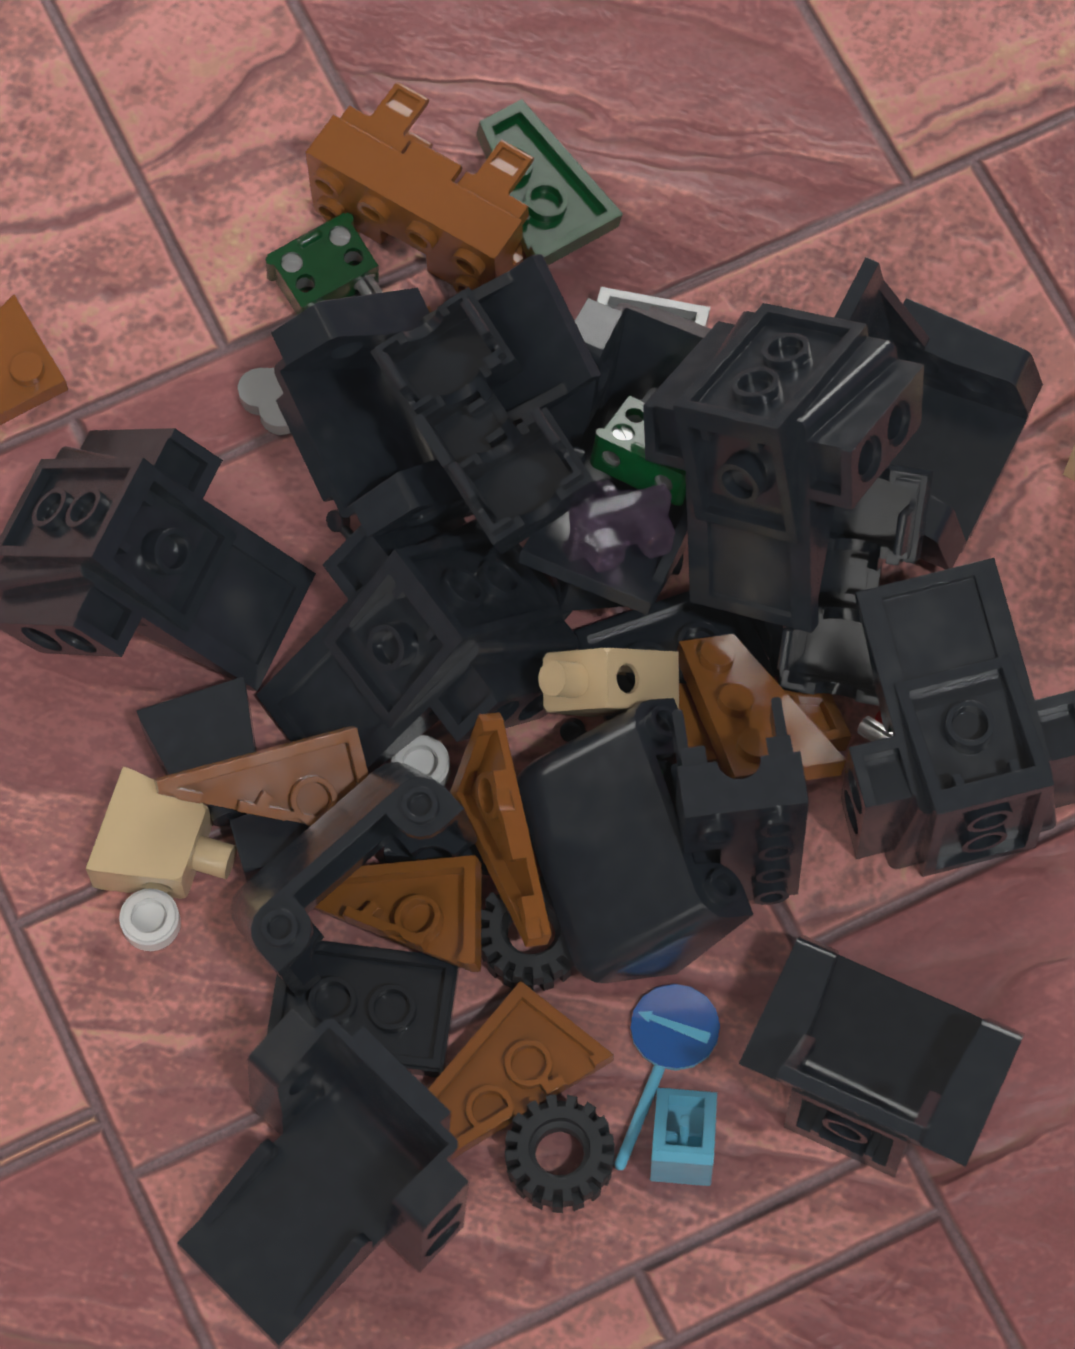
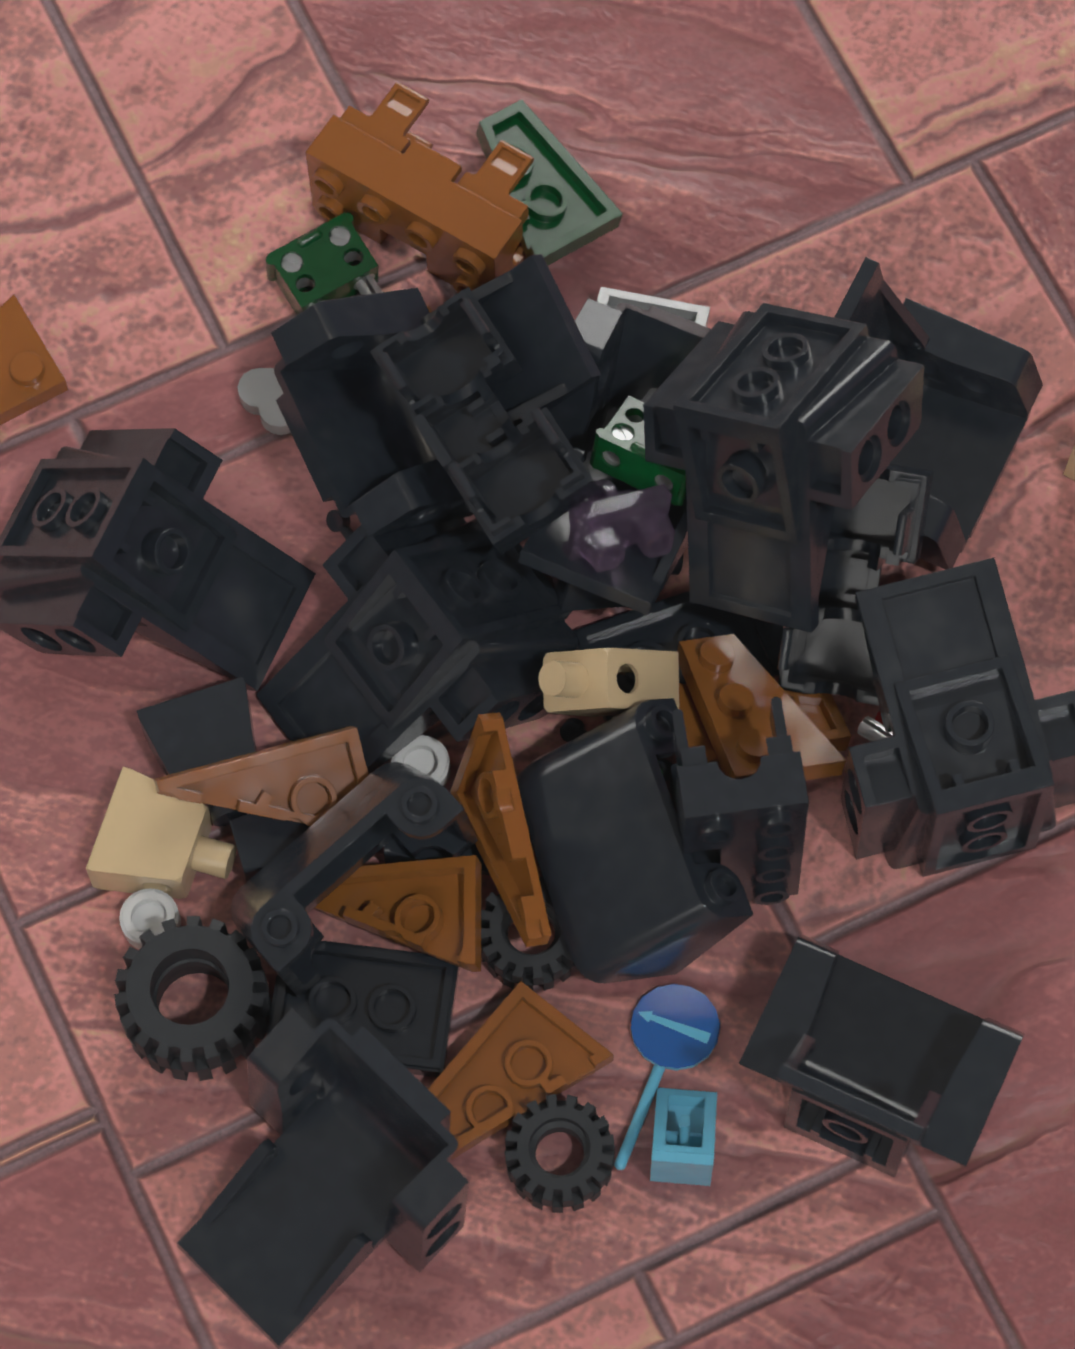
none -> black tyre [114,916,271,1081]

